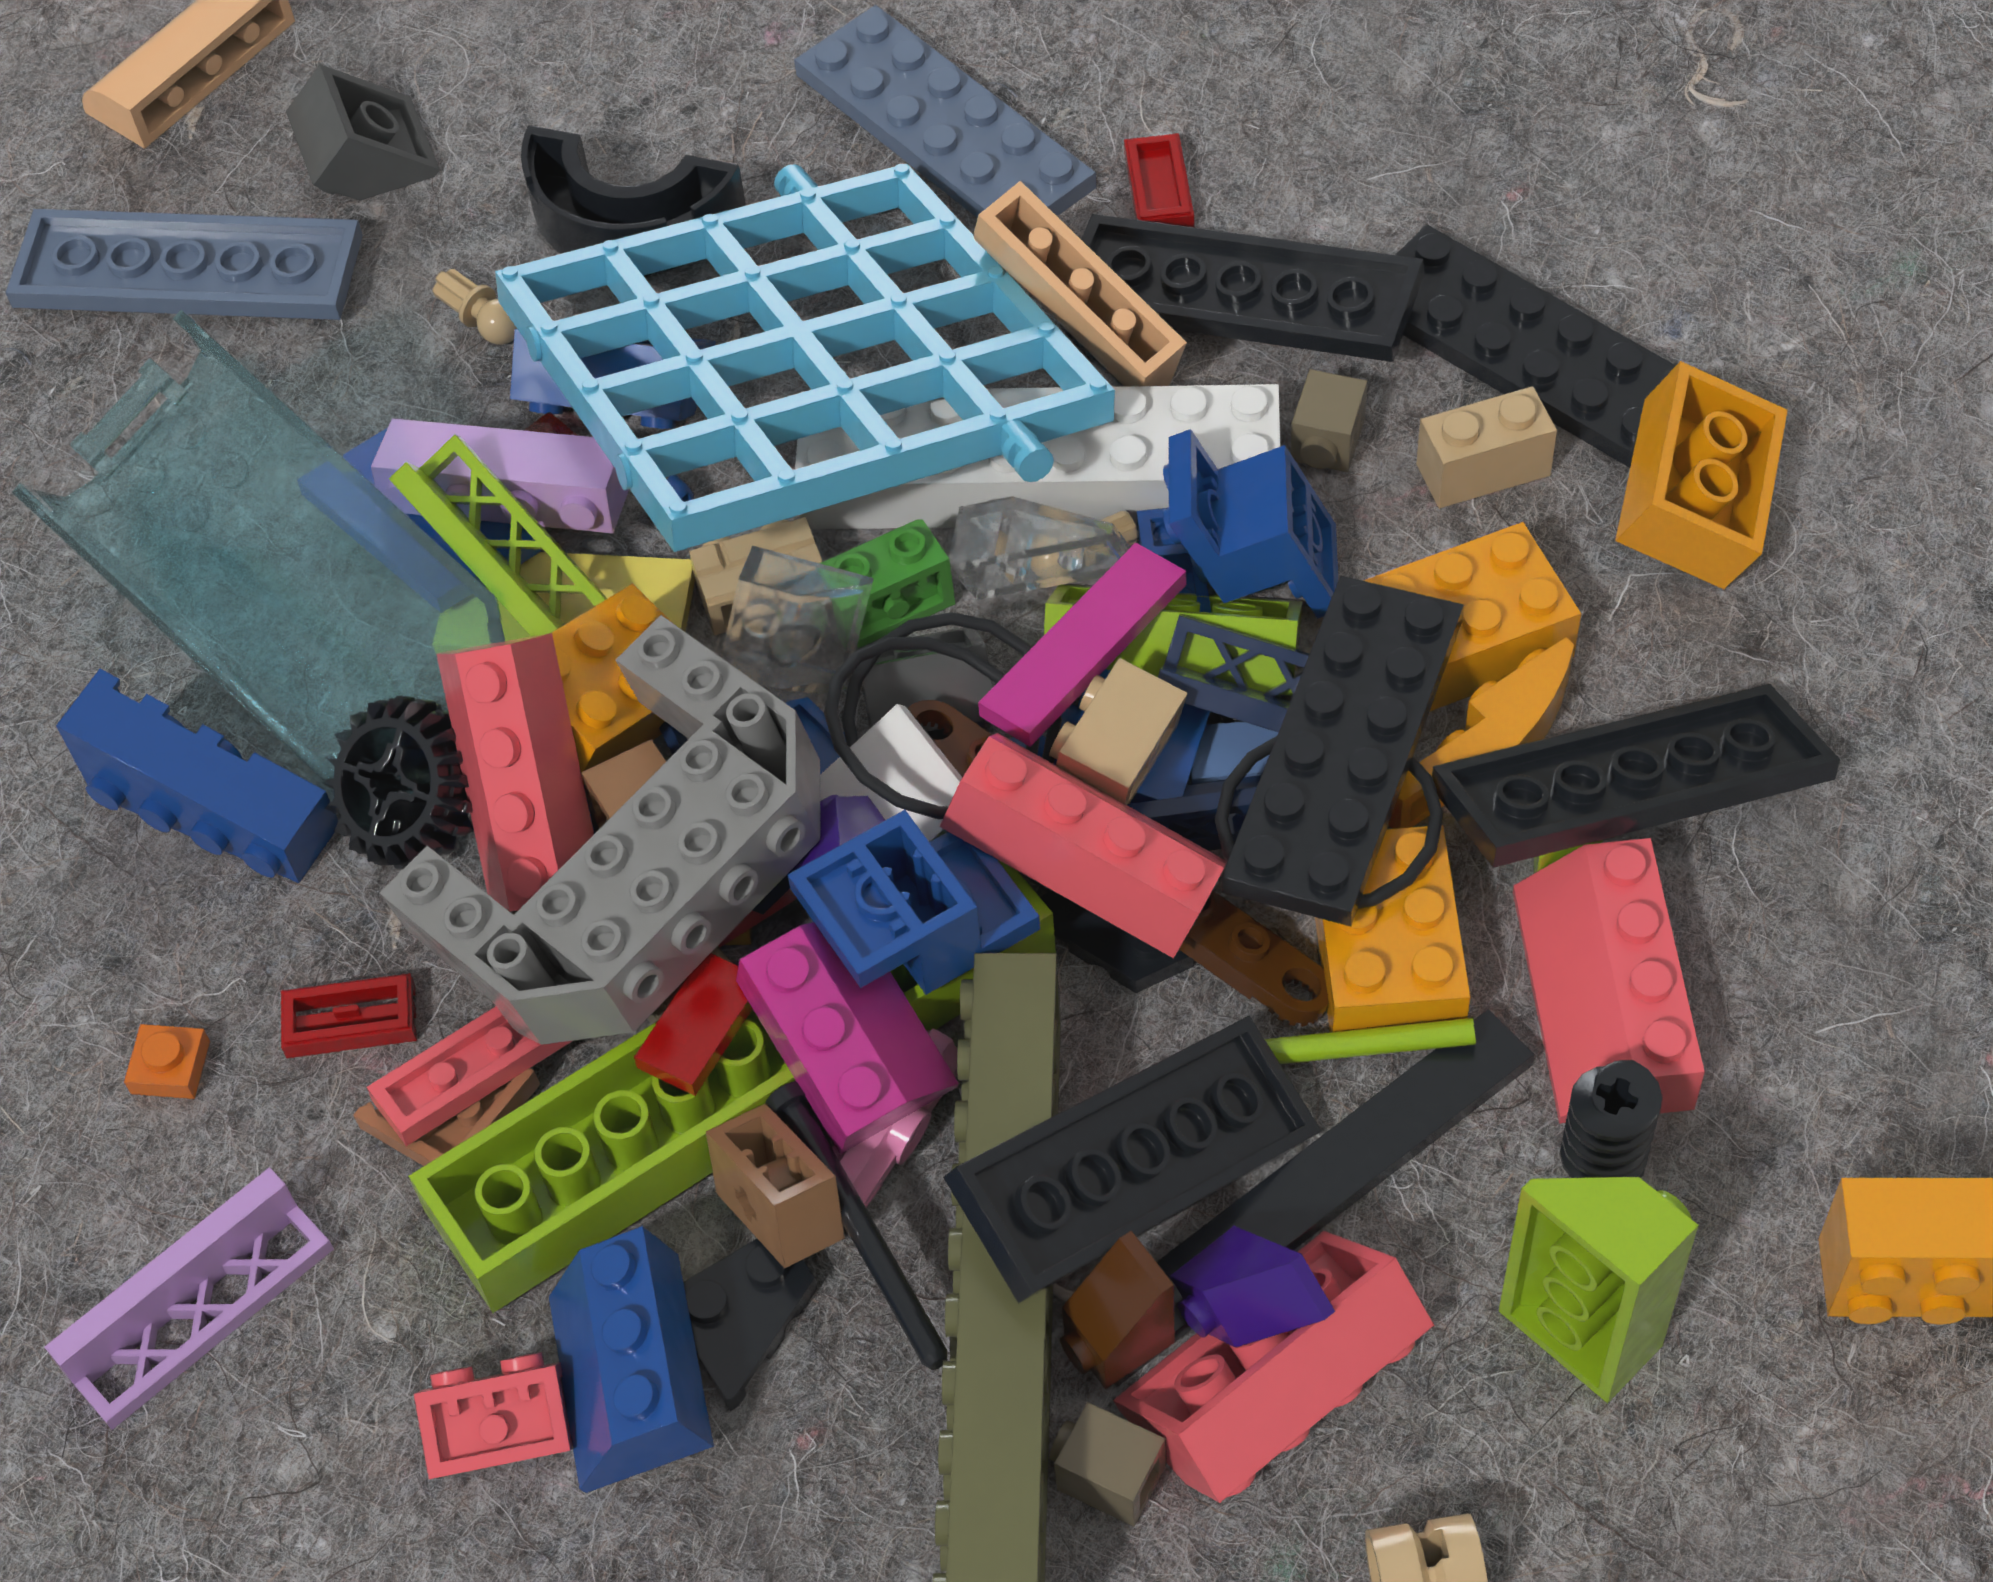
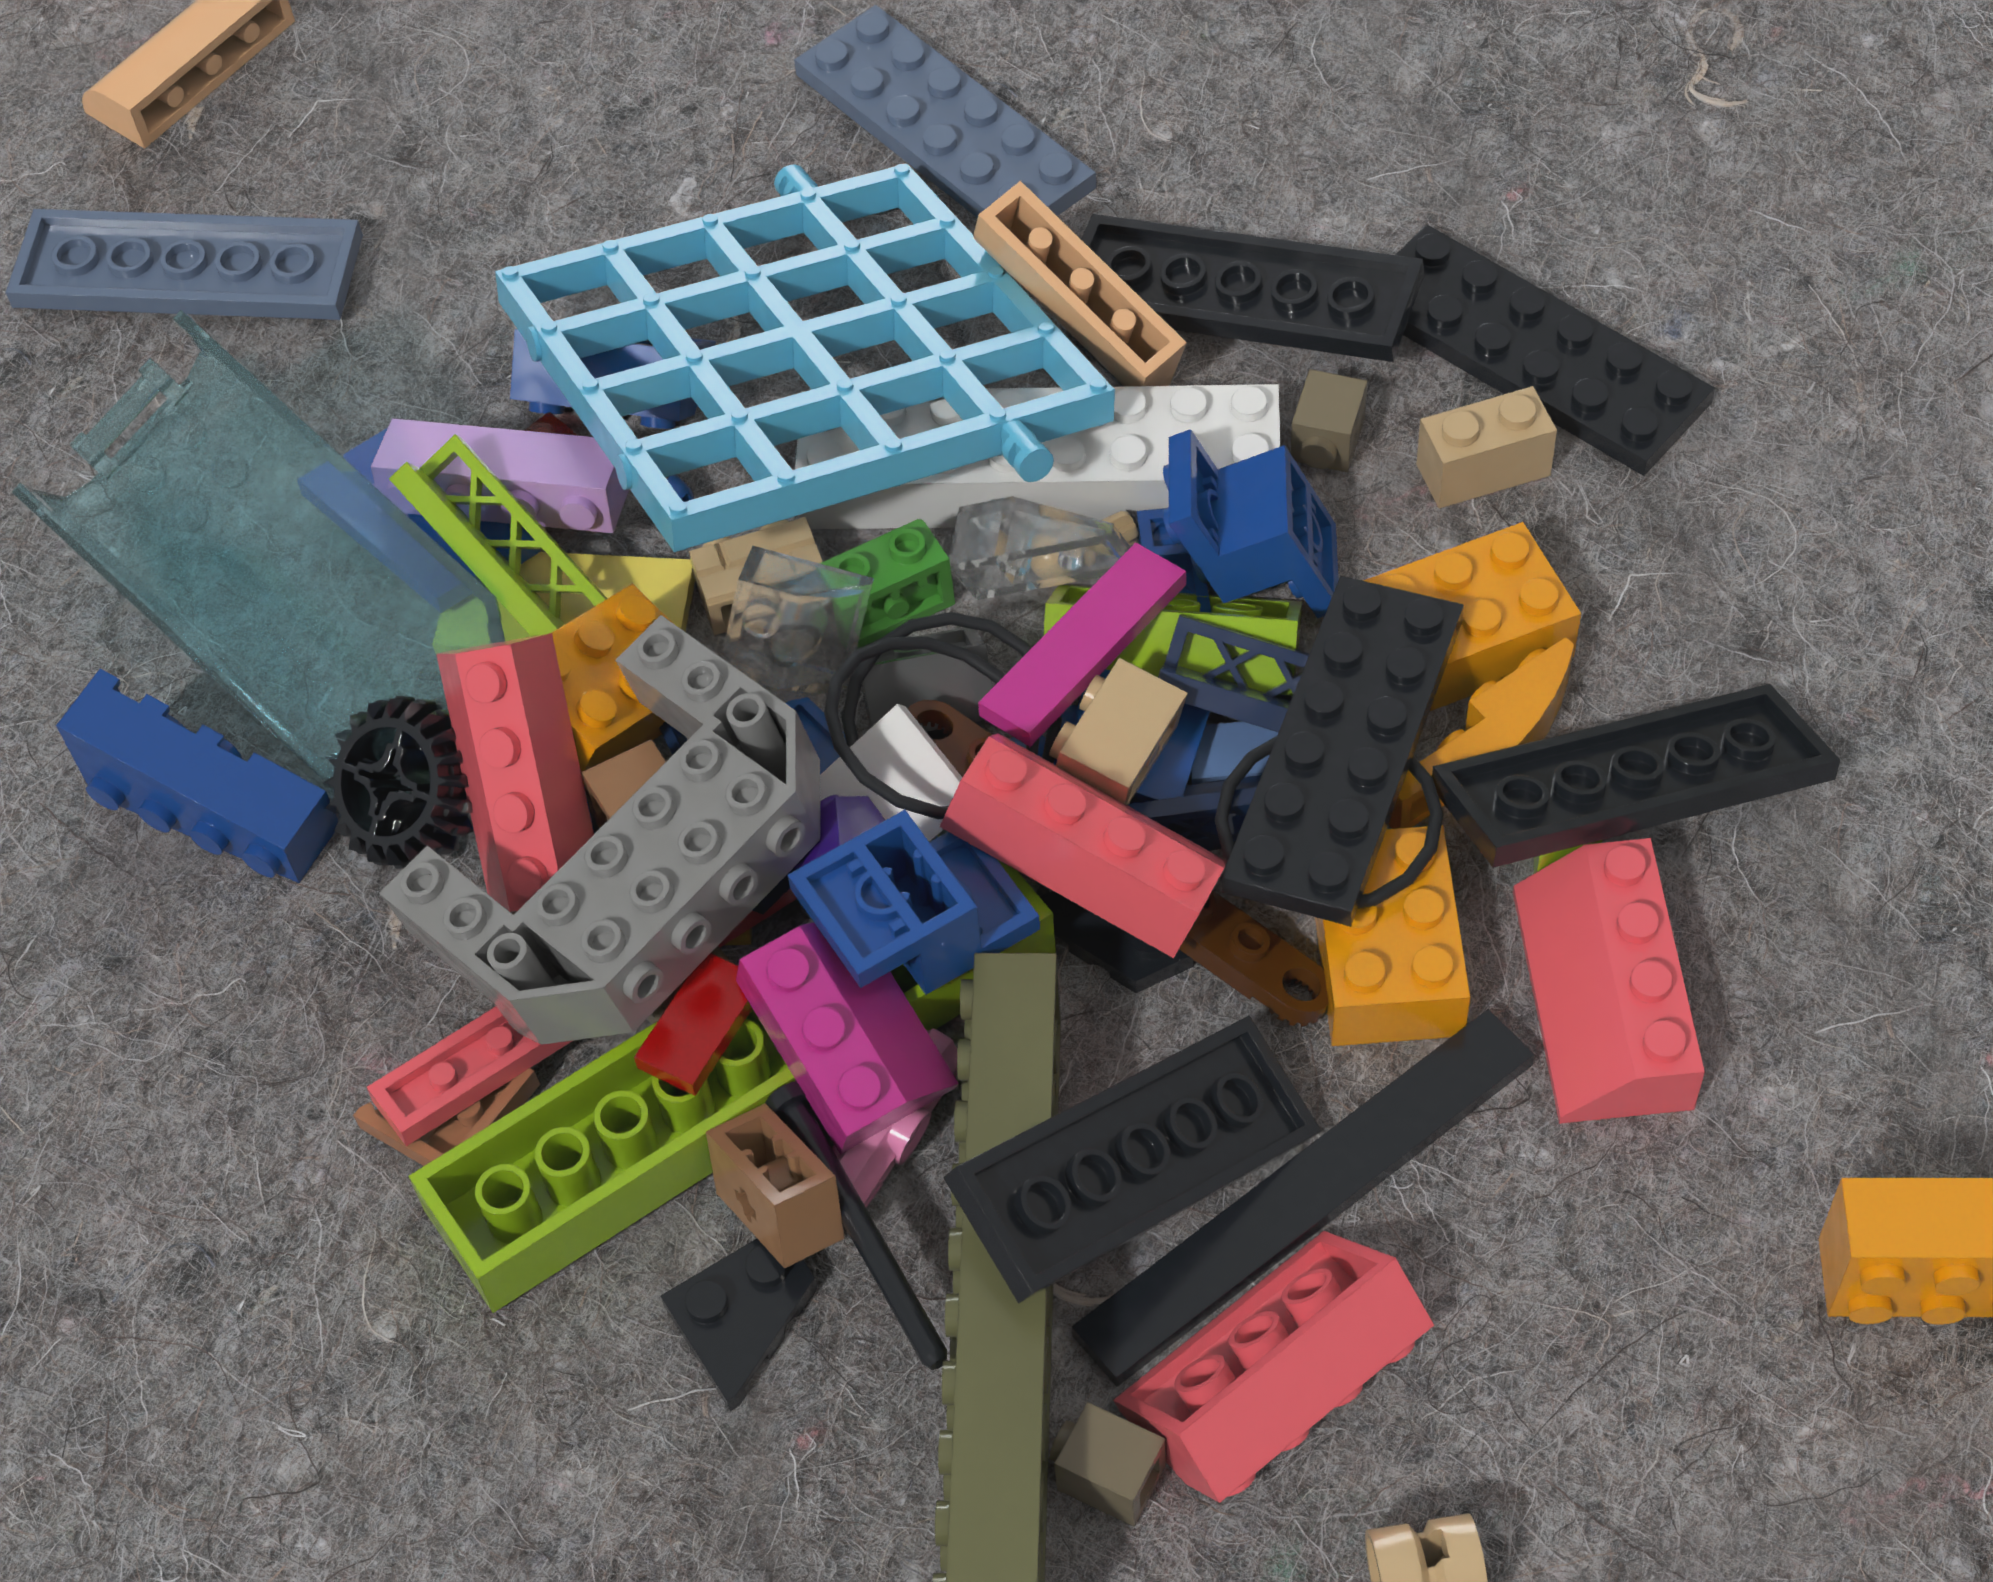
lavender fence [44,1167,334,1430] -> none
orange plate [124,1024,210,1099] -> none
red tile [281,973,417,1058] -> none
dark grey slope [286,64,440,201] -> none
coral bracket [414,1352,573,1479] -> none
tan axle [432,269,517,345] -> none
black brick [521,125,746,277] -> none
blue slope [549,1226,714,1493] -> none
reddish brown slope [1060,1231,1175,1389] -> none
red tile [1124,133,1194,228] -> none
dark purple slope [1170,1226,1335,1348] -> none
lime bar [1265,1018,1476,1064] -> none
lime slope [1499,1177,1699,1404] -> none
black piece [1559,1060,1663,1178] -> none
light orange brick [1615,361,1788,589] -> none

